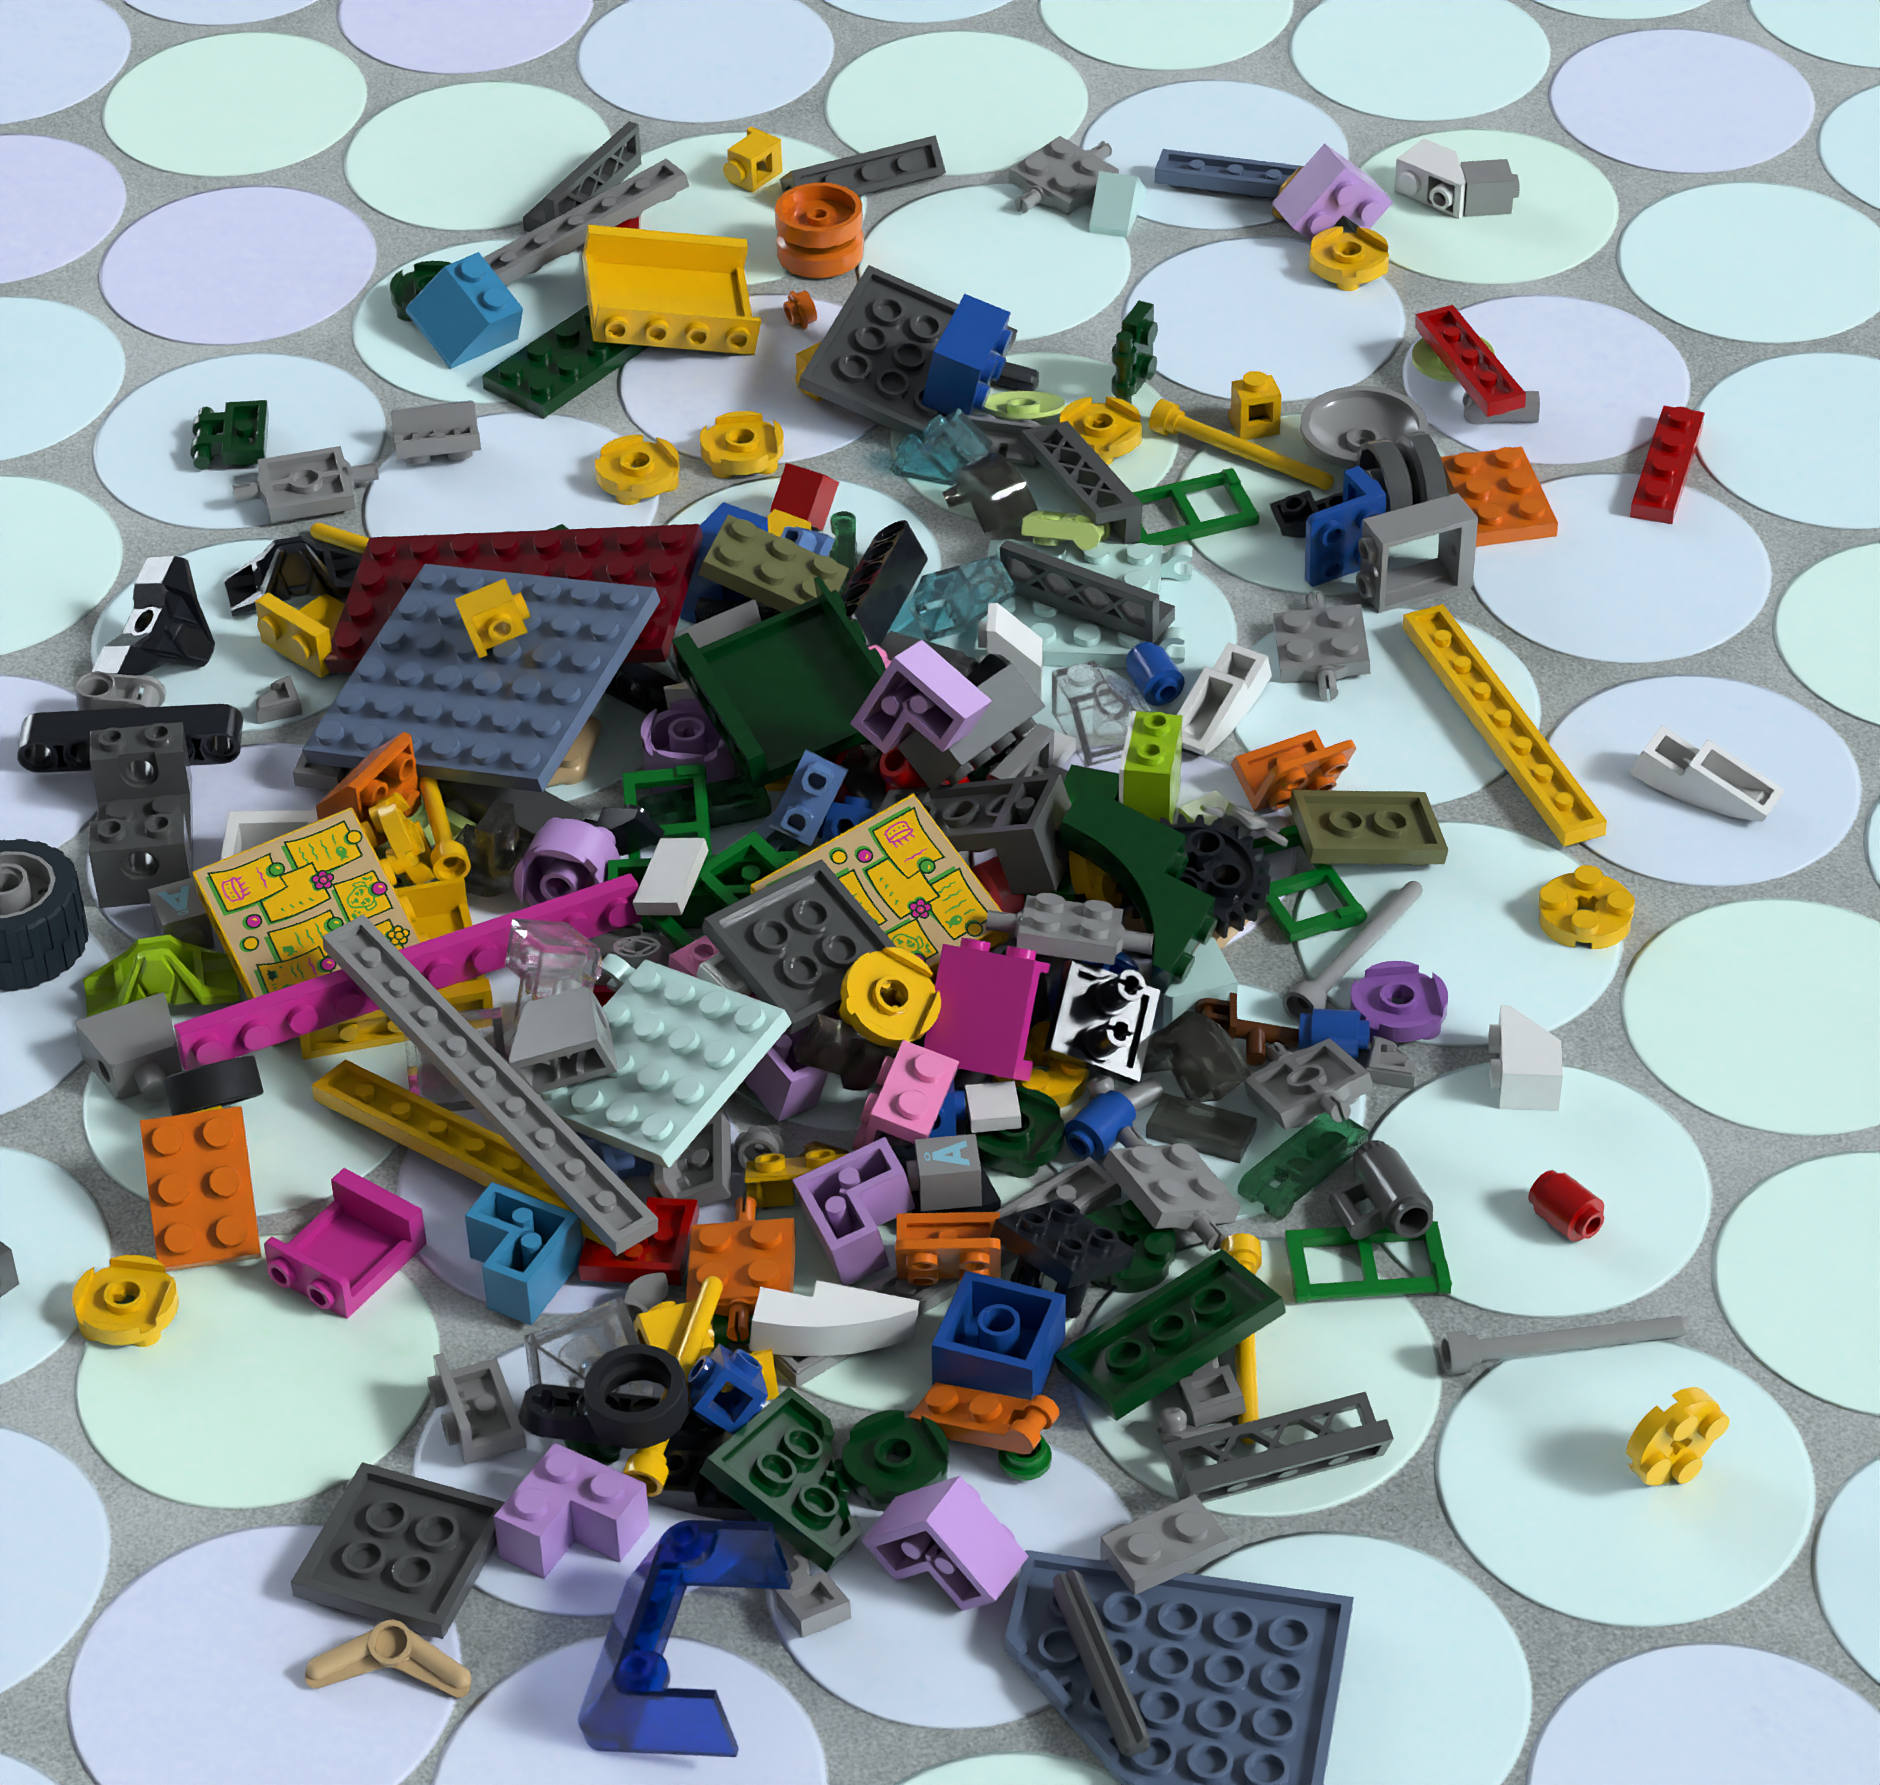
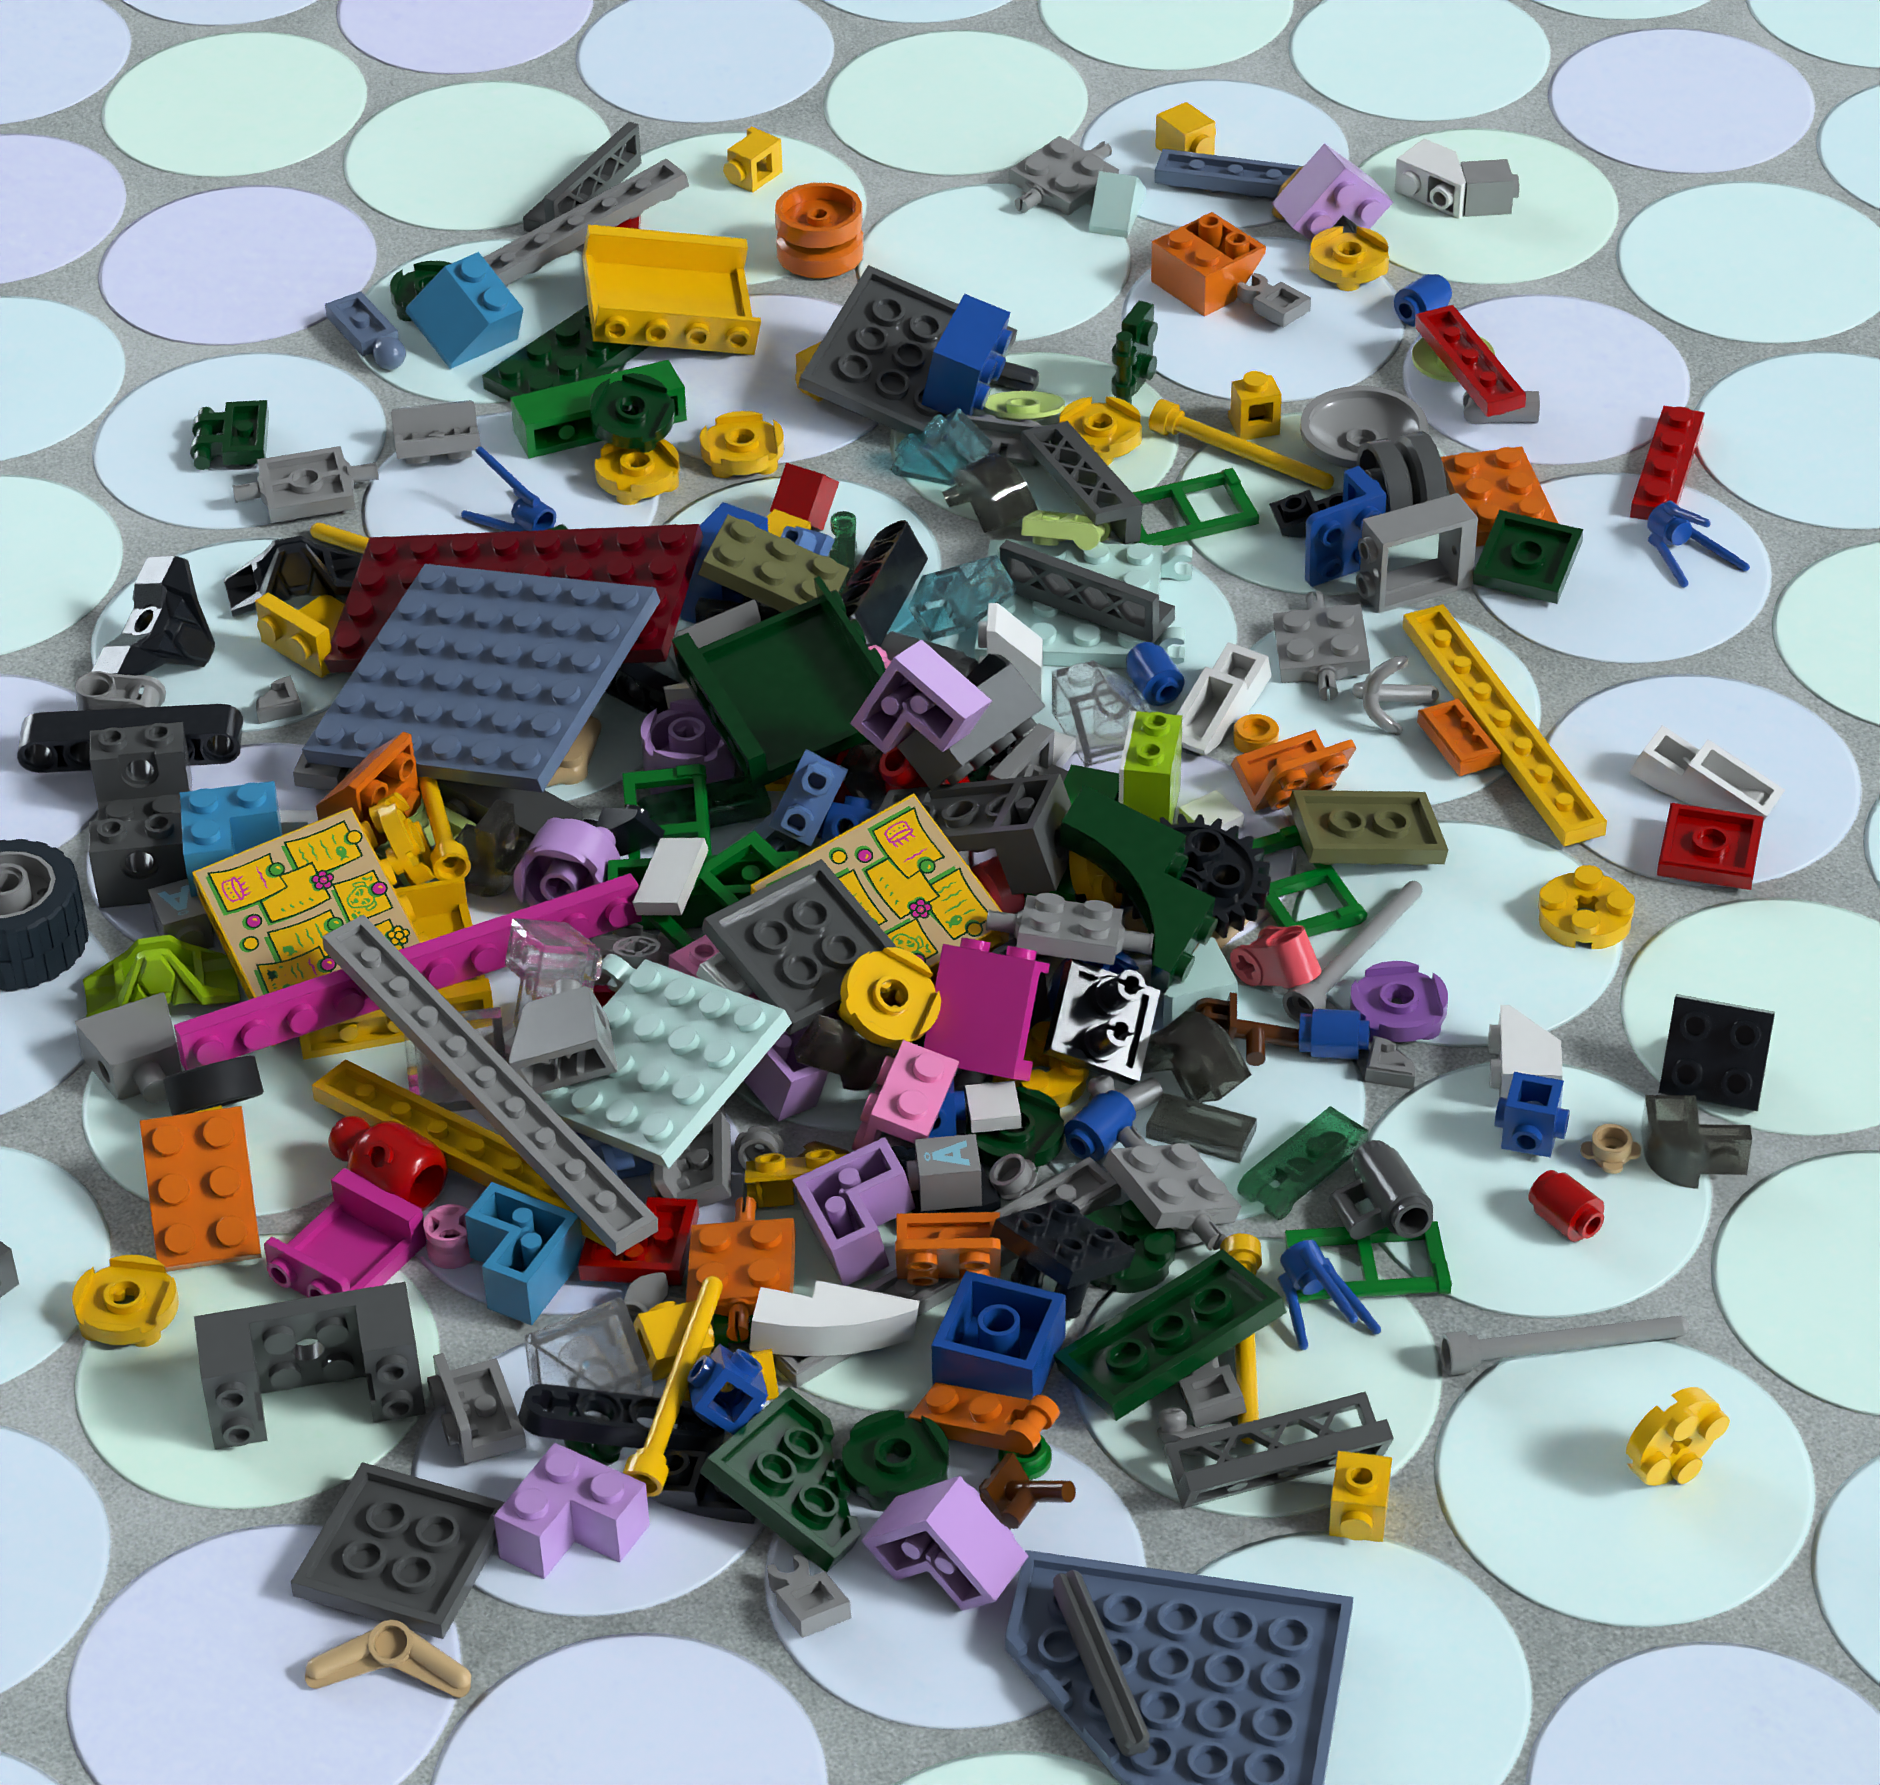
yellow brick [454,578,531,658] -> none
clear blue windscreen [578,1520,793,1757] -> none
black tyre [584,1344,689,1449] -> none
dark grey fence [779,135,946,196] -> none
orange plate [783,290,817,329] -> none
light grey bracket [1100,1494,1230,1595] -> none
light grey plate [1200,802,1288,847] -> none
light grey plate [1242,1038,1374,1130] -> none
none -> dark azure brick [180,781,282,897]
none -> dark grey plate [194,1282,426,1450]
none -> sand blue plate [325,291,406,370]
none -> red piece [328,1116,448,1212]
none -> bright pink wheel [423,1204,473,1269]
none -> blue plant [461,446,557,532]
none -> green brick [510,359,687,459]
none -> dark green plate [590,373,675,453]
none -> reddish brown arm [979,1453,1076,1530]
none -> light grey plate [989,1154,1038,1201]
none -> orange slope [1151,212,1266,317]
none -> yellow brick [1155,102,1216,155]
none -> coral piece [1230,925,1322,989]
none -> light orange tile [1233,714,1279,753]
none -> light grey plate [1237,273,1311,328]
none -> blue plant [1277,1240,1381,1350]
none -> yellow brick [1329,1451,1392,1542]
none -> light grey piece [1352,656,1439,735]
none -> blue brick [1394,274,1452,327]
none -> orange plate [1417,698,1501,777]
none -> dark green plate [1473,510,1583,604]
none -> blue brick [1494,1072,1570,1158]
none -> tan plate [1580,1124,1641,1174]
none -> clear smoke brick [1641,1095,1752,1189]
none -> blue plant [1647,500,1750,588]
none -> red plate [1657,803,1764,890]
none -> black plate [1658,994,1776,1111]

